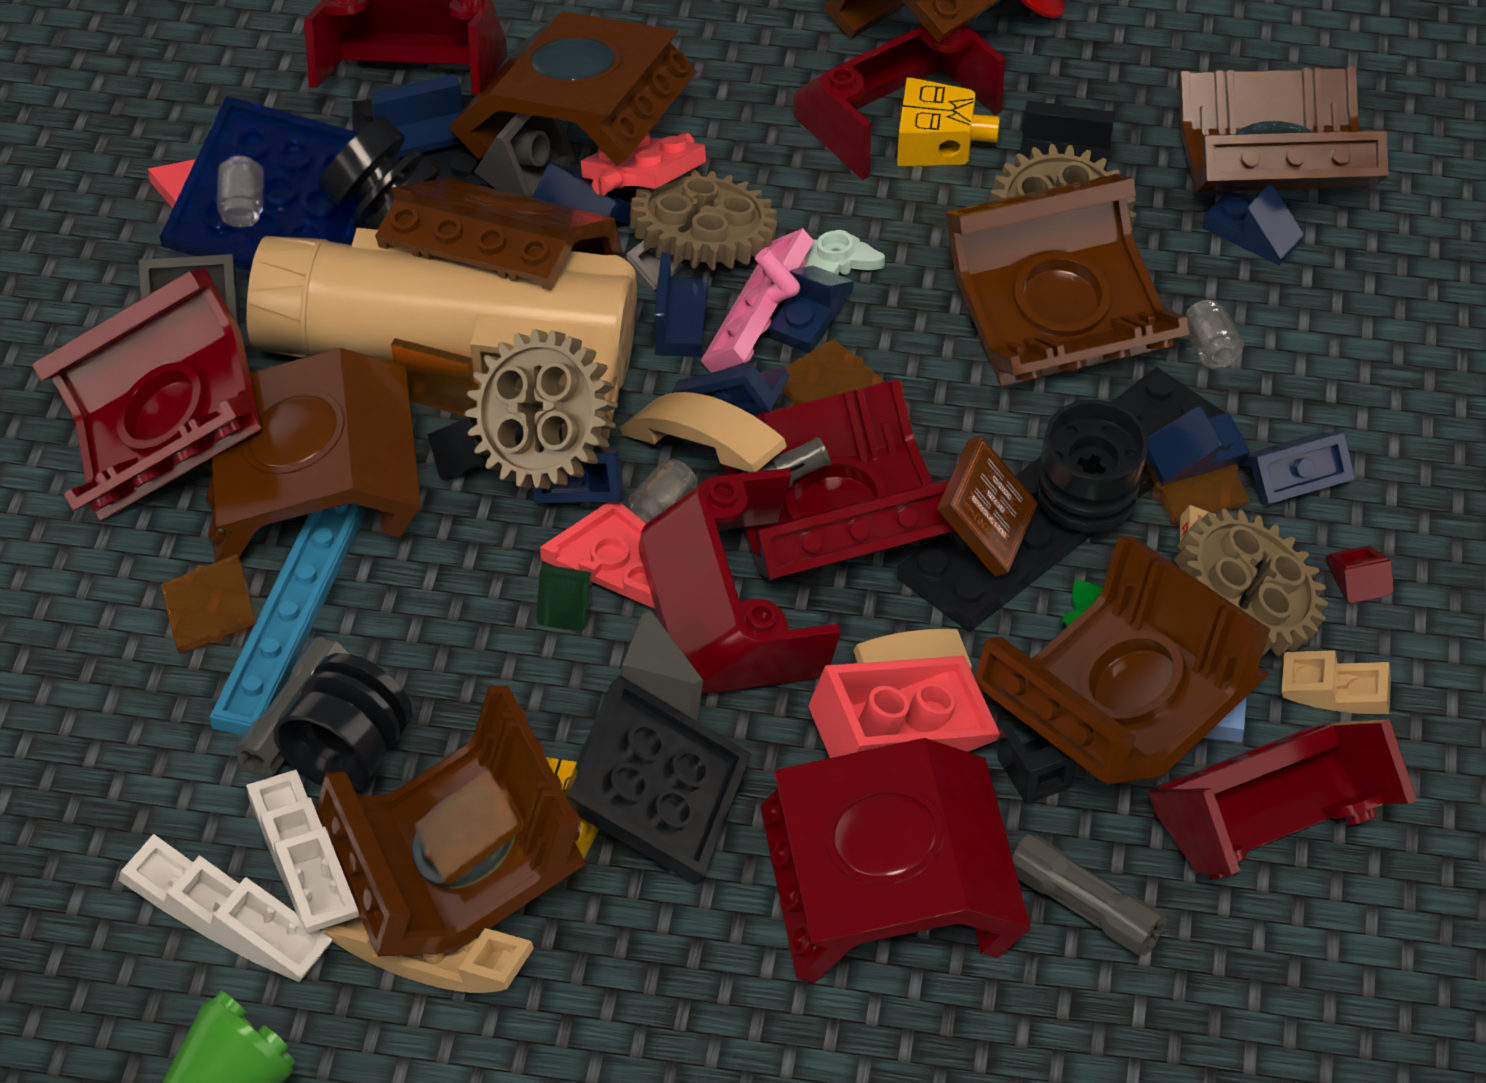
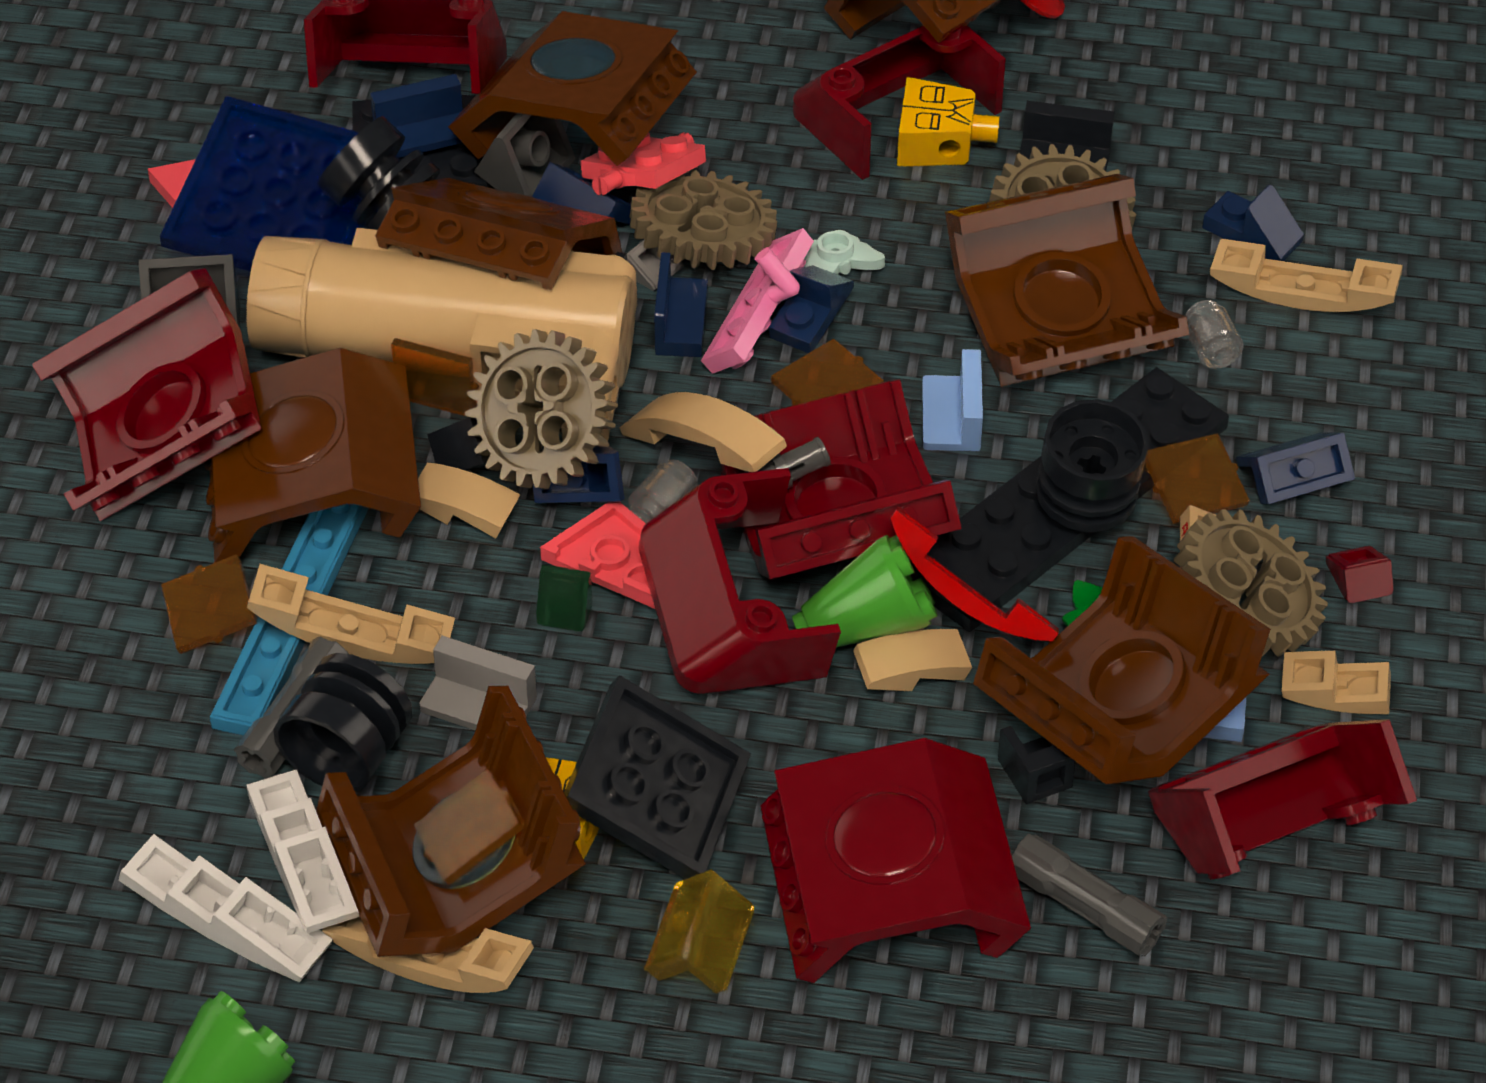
clear brick [217,156,264,227] -> none
dark grey slope [621,611,703,721] -> none
dark blue panel [671,363,790,415] -> none
coral slope [808,656,1000,758] -> none
reddish brown tile [937,436,1038,577] -> none
dark blue slope [1147,406,1250,486] -> none
reddish brown panel [1178,66,1389,192] -> none
none -> tan slope [247,564,455,664]
none -> tan slope [418,462,520,539]
none -> light grey panel [420,636,537,730]
none -> clear yellow panel [644,869,755,993]
none -> bright green cone [792,535,938,648]
none -> red slope [890,506,1059,642]
none -> light blue panel [922,349,983,451]
none -> tan slope [1210,239,1403,312]

